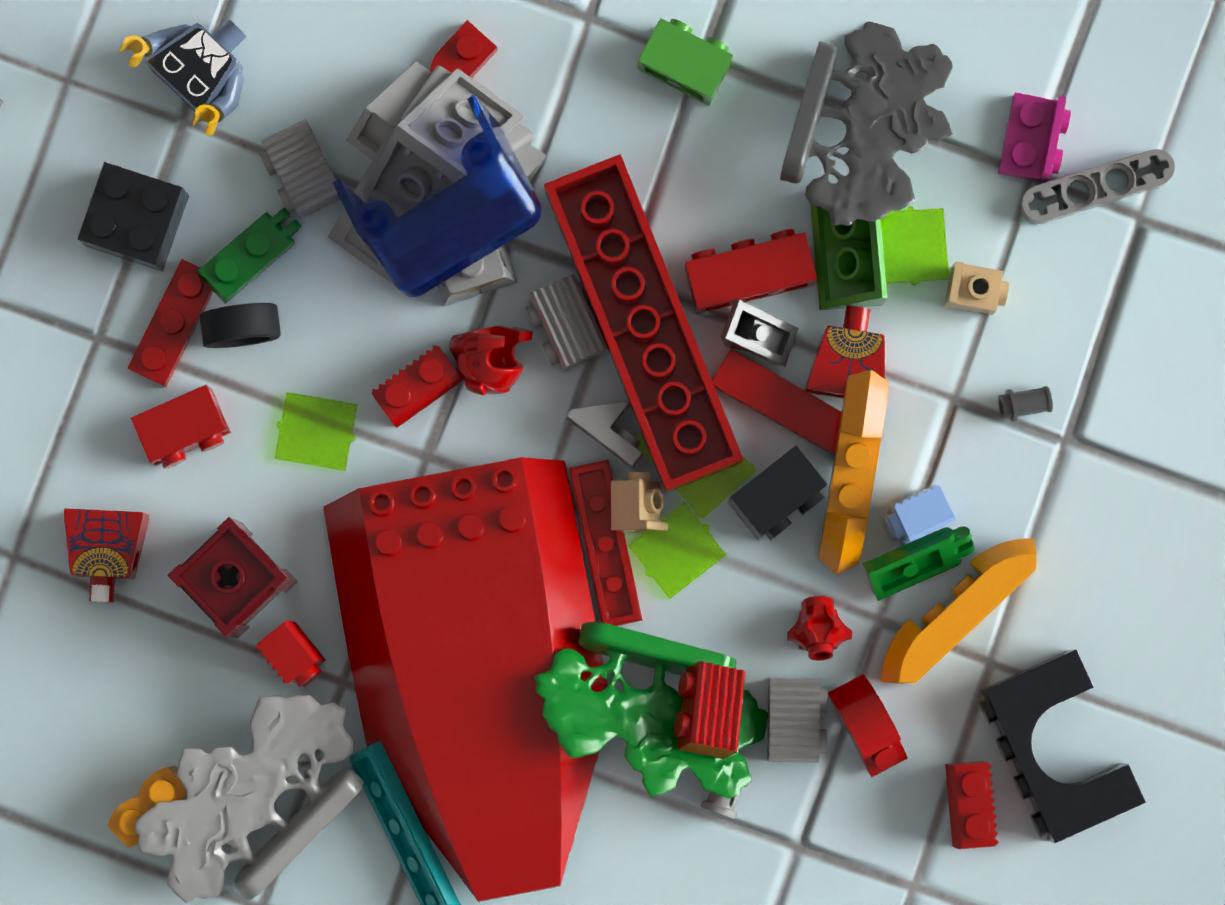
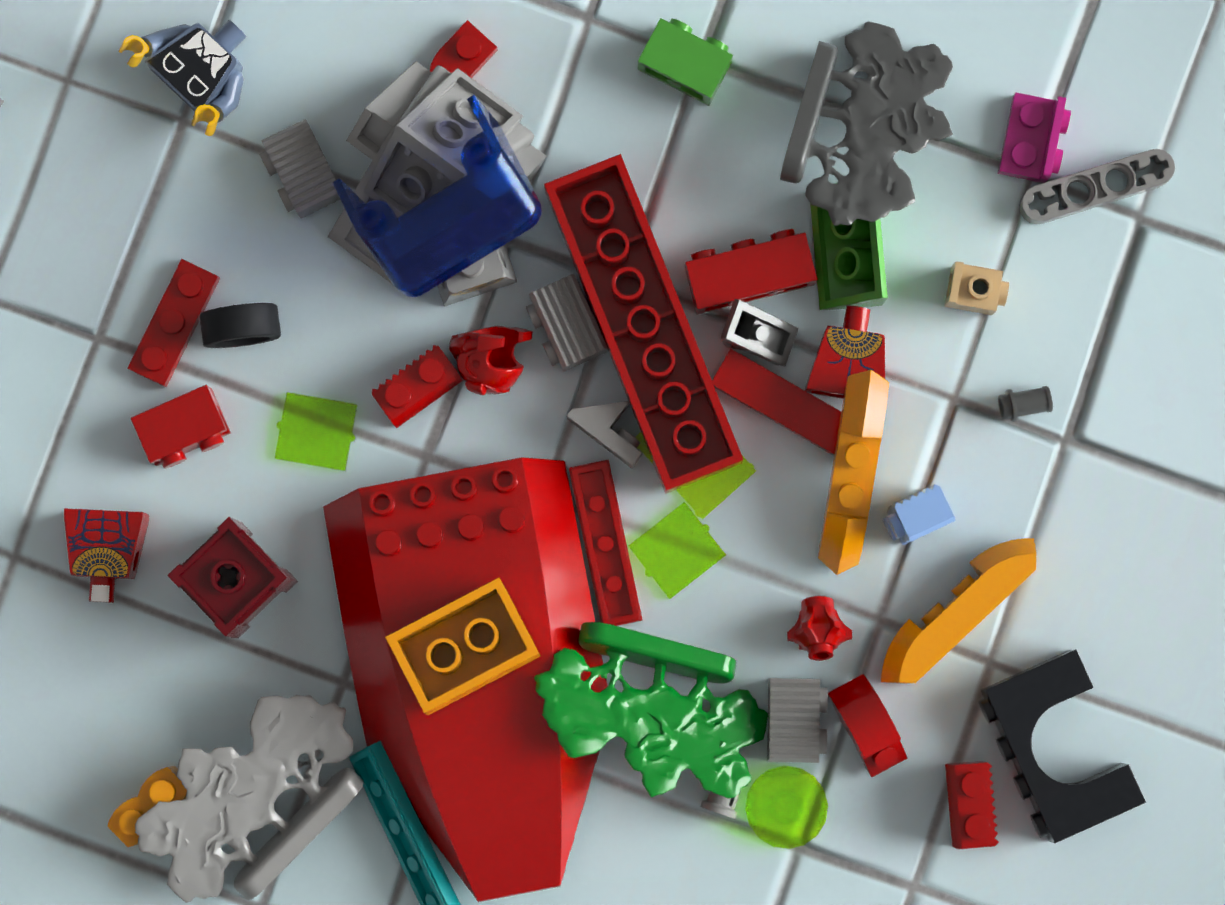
black brick [77,162,189,272] -> none
green hinge [198,208,302,304] -> none
red brick [256,620,326,687] -> none
tan brick [611,472,668,532] -> none
red brick [674,661,745,759] -> none
black brick [727,445,828,541] -> none
green hinge [863,526,975,601] -> none
clear neon green piece [880,206,949,286] -> none
none -> light orange brick [385,577,541,715]
none -> clear neon green tile [745,765,828,849]

